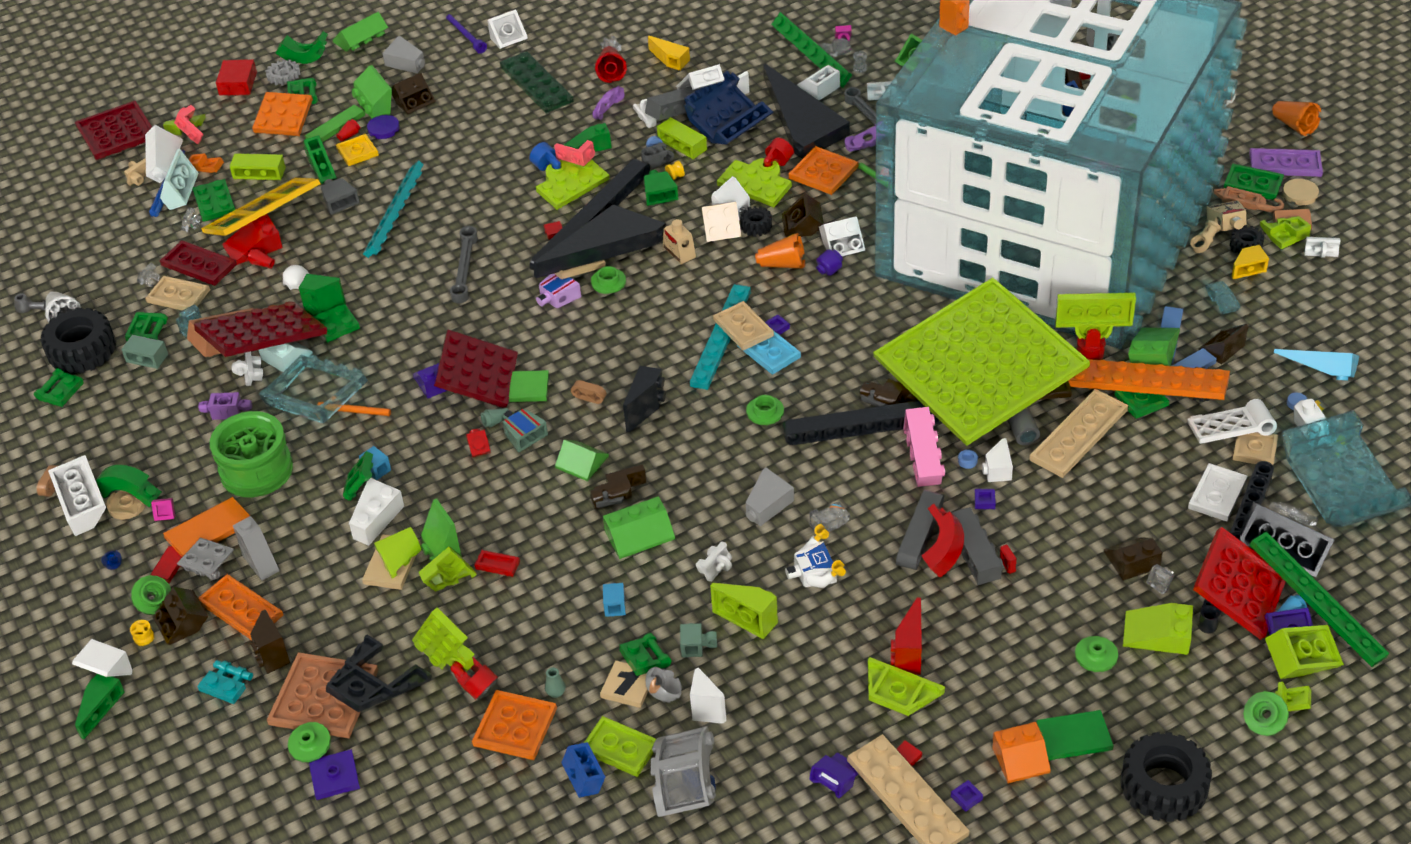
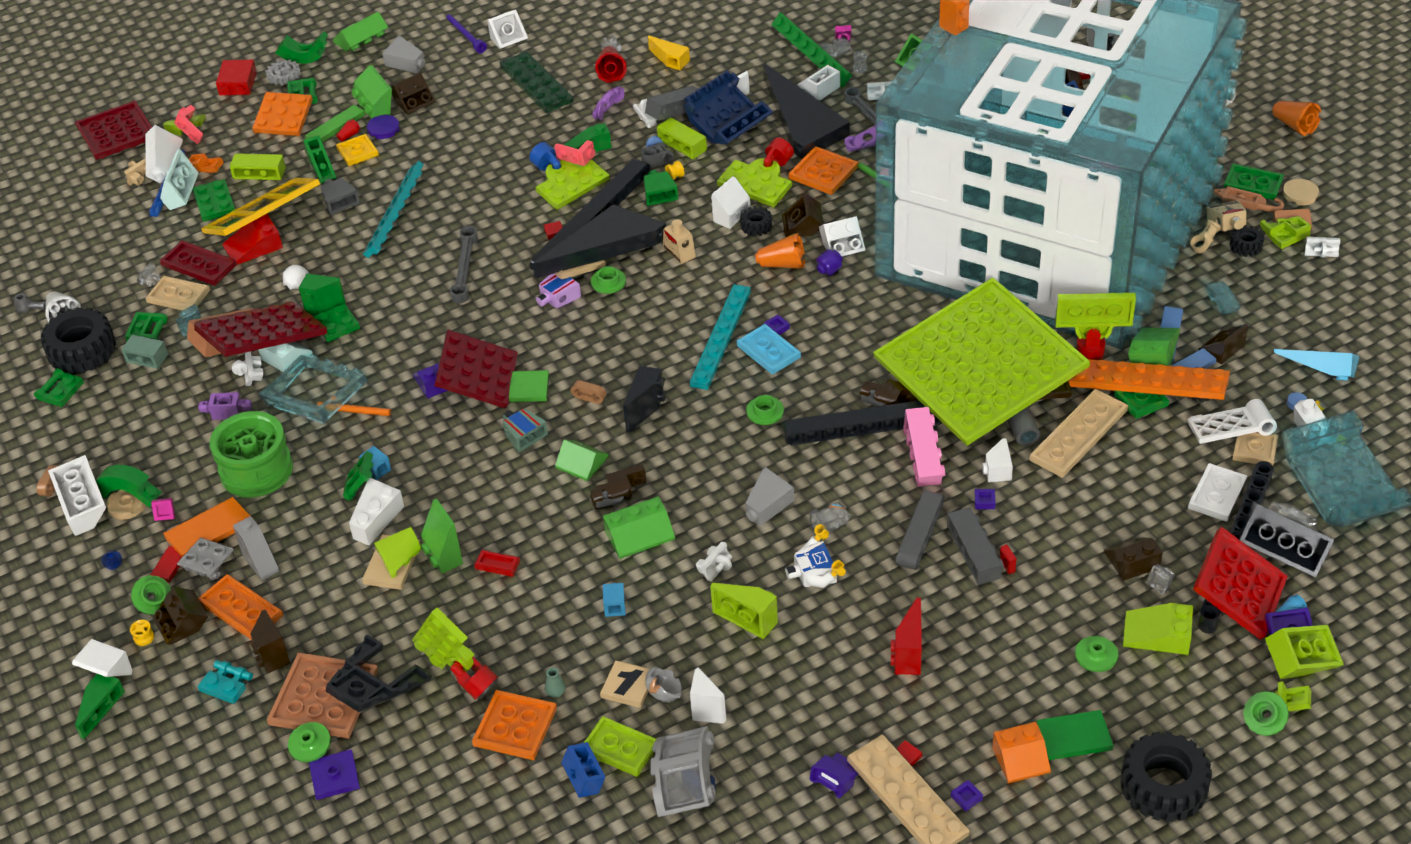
clear tile [181,207,201,232] -> none
red cone [247,248,275,269] -> none
lime slope [418,547,477,592] -> none
red bracket [466,429,491,458] -> none
sand green cone [481,408,509,428] -> none
green plate [619,633,672,676] -> none
white panel [676,64,724,90] -> none
sand green brick [680,623,717,657] -> none
plate [701,202,741,242] -> none
tan tile [713,301,774,351] -> none
lime wing [868,657,945,716] -> none
red arch [922,503,964,578] -> none
medium blue tile [958,450,978,469] -> none
yellow slope [1232,245,1269,279] -> none
medium lavender tile [1249,148,1323,177] -> none
green plate [1250,532,1389,667] -> none

